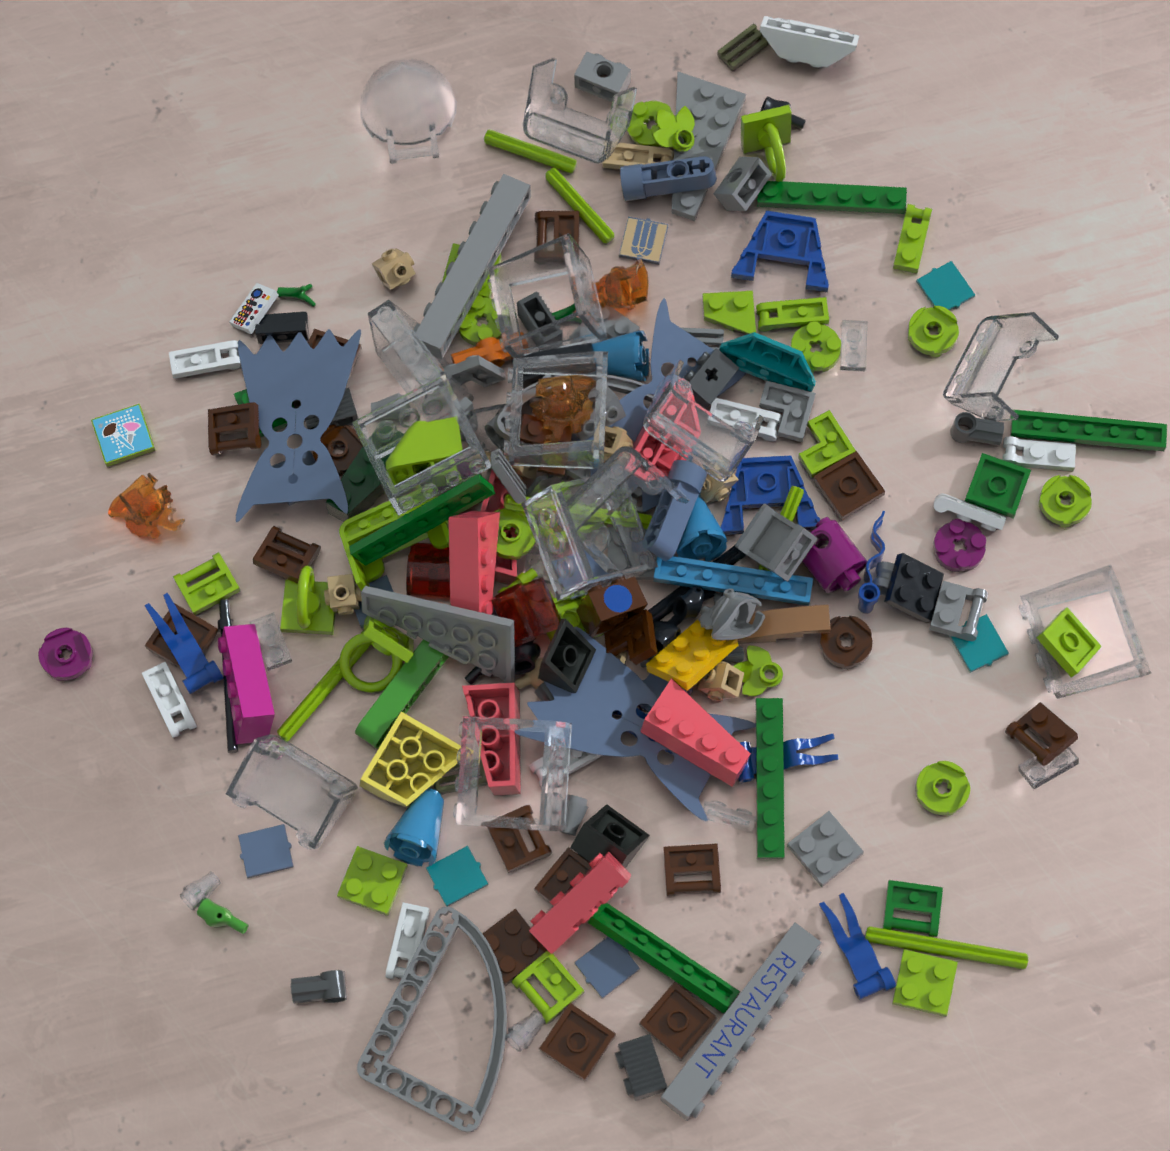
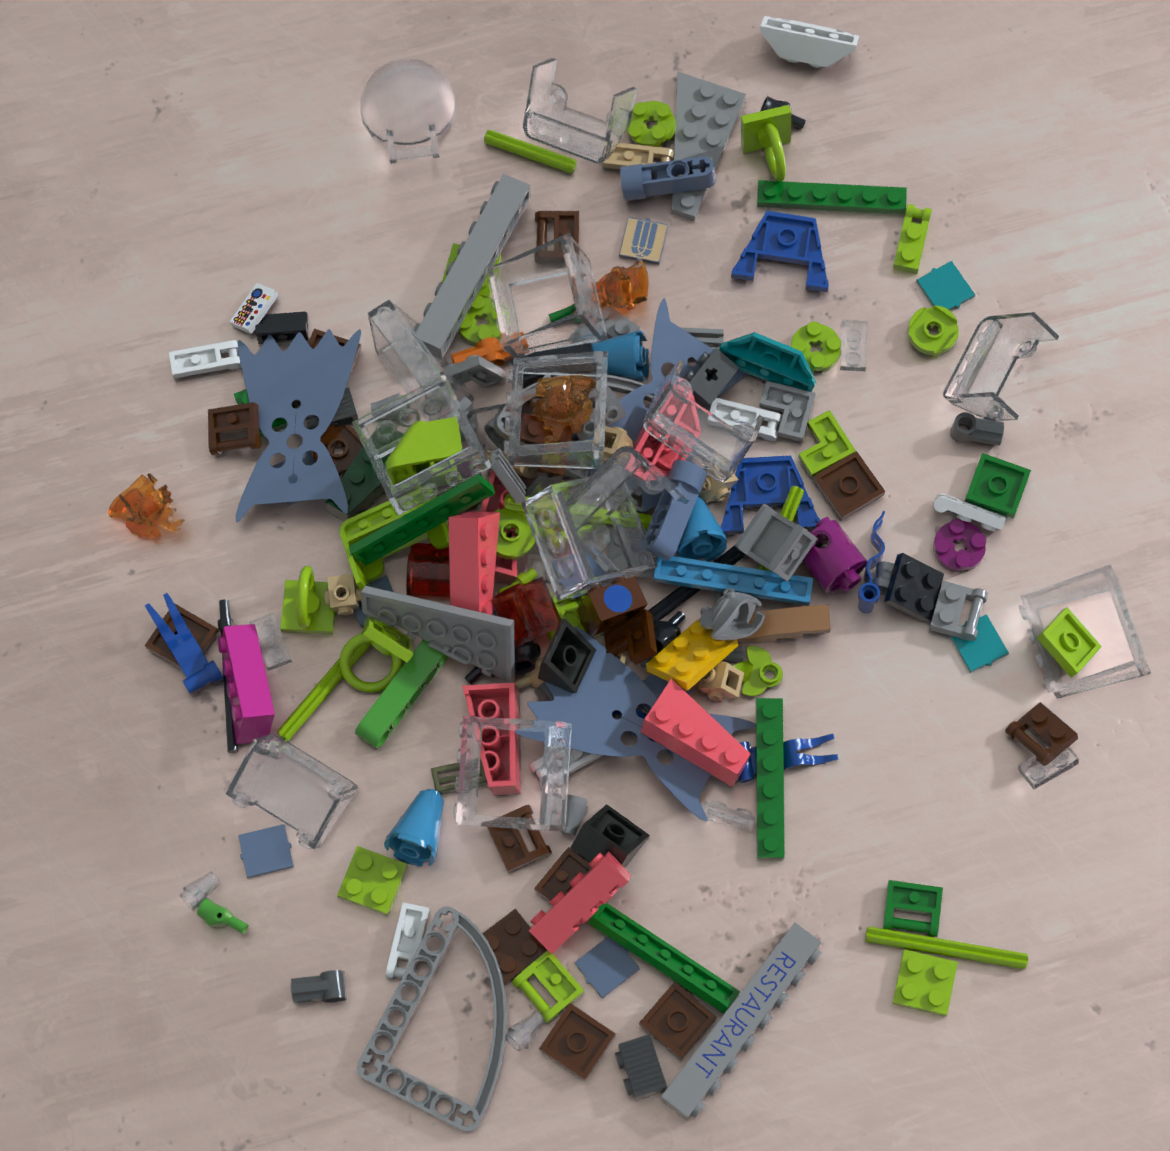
magenta plate [38,627,93,681] -> none
tile [91,404,156,467] -> none
white plate [142,661,197,738] -> none
lime plate [173,552,240,615] -> none
reddish brown plate [253,526,321,584] -> none
green bar [277,284,316,307] -> none
light yellow wedge [360,712,471,807] -> none
tan brick [372,248,416,289] -> none
teal piece [426,846,489,907] -> none
dark grey brick [516,292,563,351] -> none
lime axle [545,168,614,244] -> none
light grey brick [574,51,631,105] -> none
lime plate [653,106,695,152] -> none
reddish brown plate [663,843,721,896] -> none
black piece [673,586,716,621] -> none
lime wing [702,291,756,334] -> none
light grey brick [713,157,772,211] -> none
olive tile [717,24,769,71] -> none
lime plate [756,297,829,332] -> none
light grey plate [787,811,864,887] -> none
reddish brown plate [819,616,873,670] -> none
blue flag [819,893,896,1000] -> none
lime plate [916,761,970,816] -> none
white plate [1002,436,1076,471] -> none
green plate [1010,409,1167,452] -> none
lime plate [1038,475,1092,528] -> none

